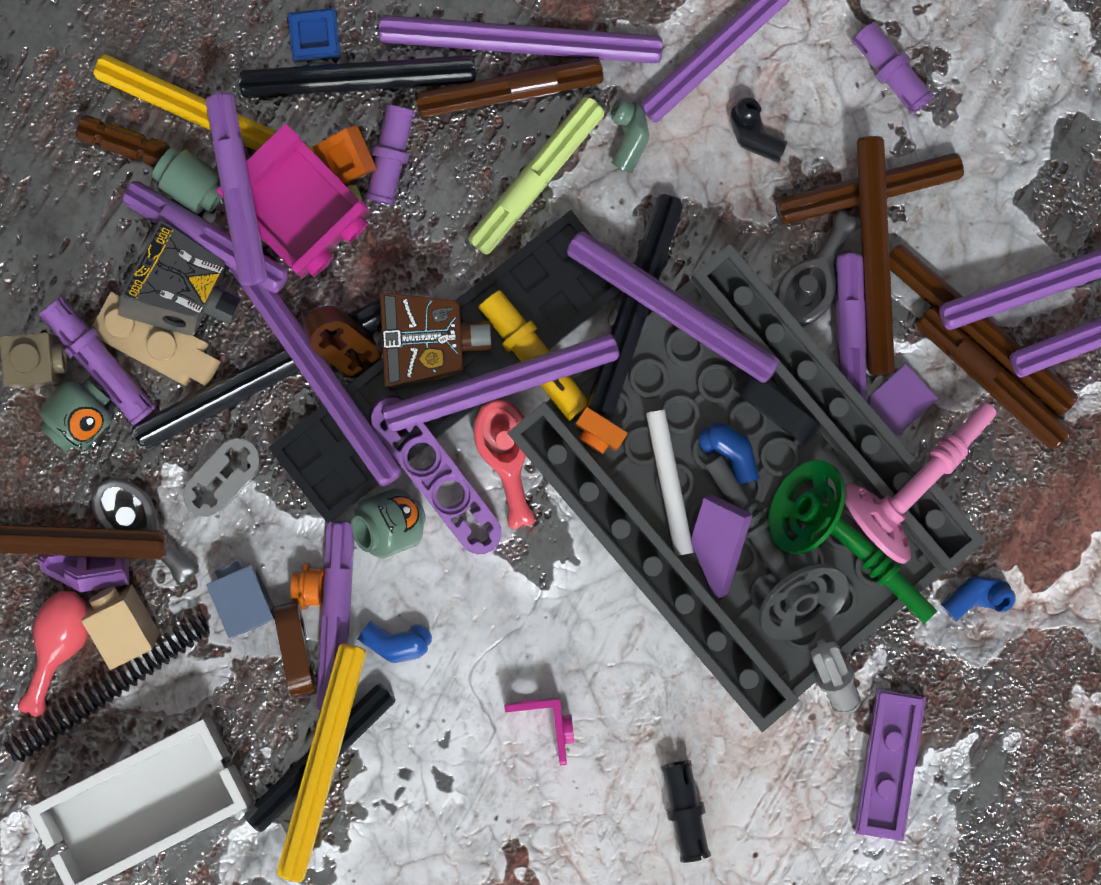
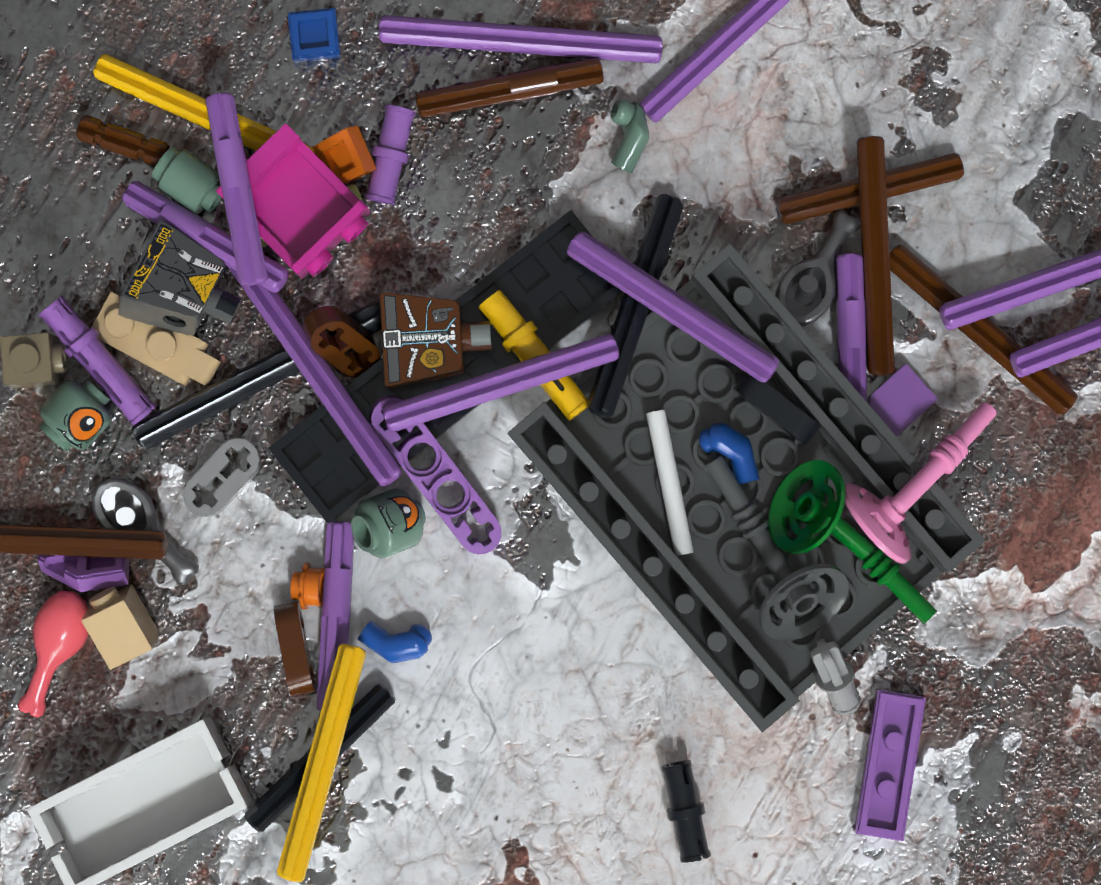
black piece [3,611,210,763] -> none
sand blue brick [206,560,275,638] -> none
black axle [239,55,476,98] -> none
yellowish green axle [468,96,604,255] -> none
coral piece [473,399,535,530] -> none
dark pink bracket [504,697,574,766] -> none
orange plate [575,407,628,454] -> none
medium lavender tile [691,495,753,598] -> none
black arm [730,97,788,163] -> none
medium lavender pin [851,22,935,115] -> none
reddish brown axle [916,306,1071,450] -> none
blue arm [940,576,1016,622] -> none

